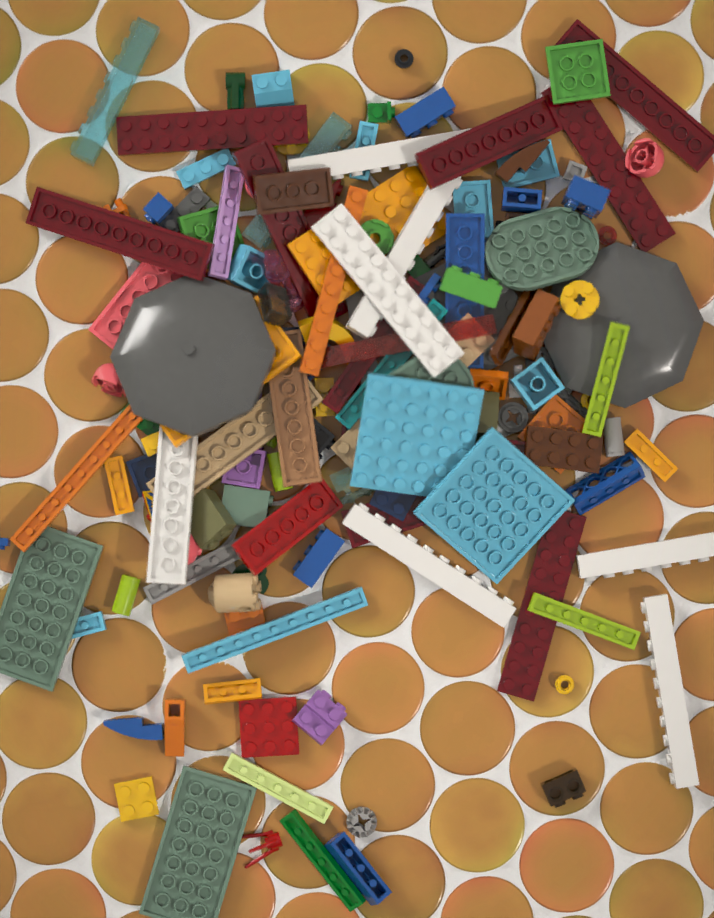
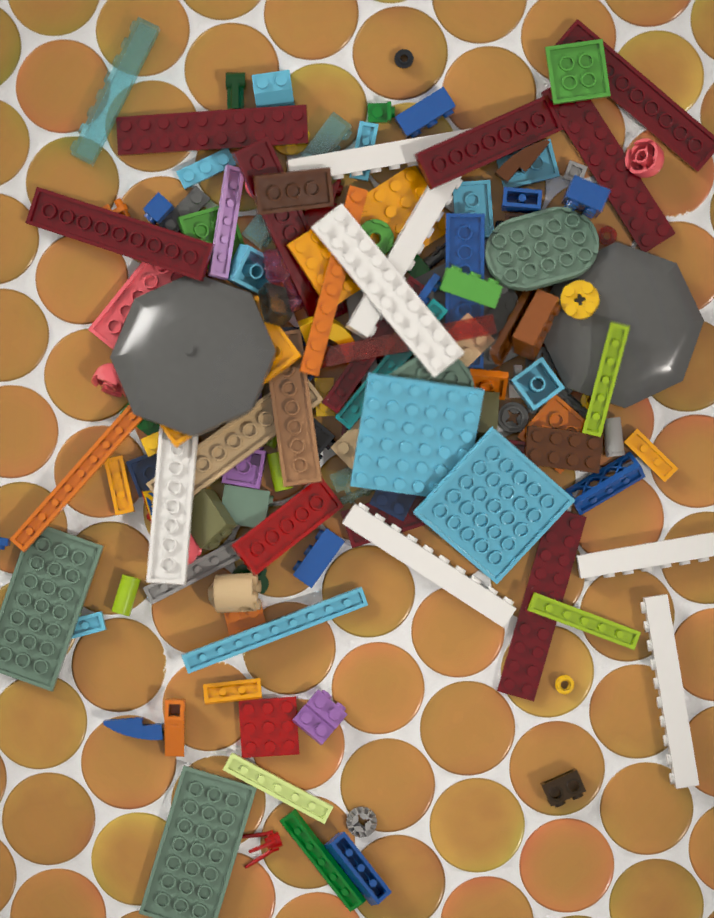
yellow plate [114,776,160,822] -> none

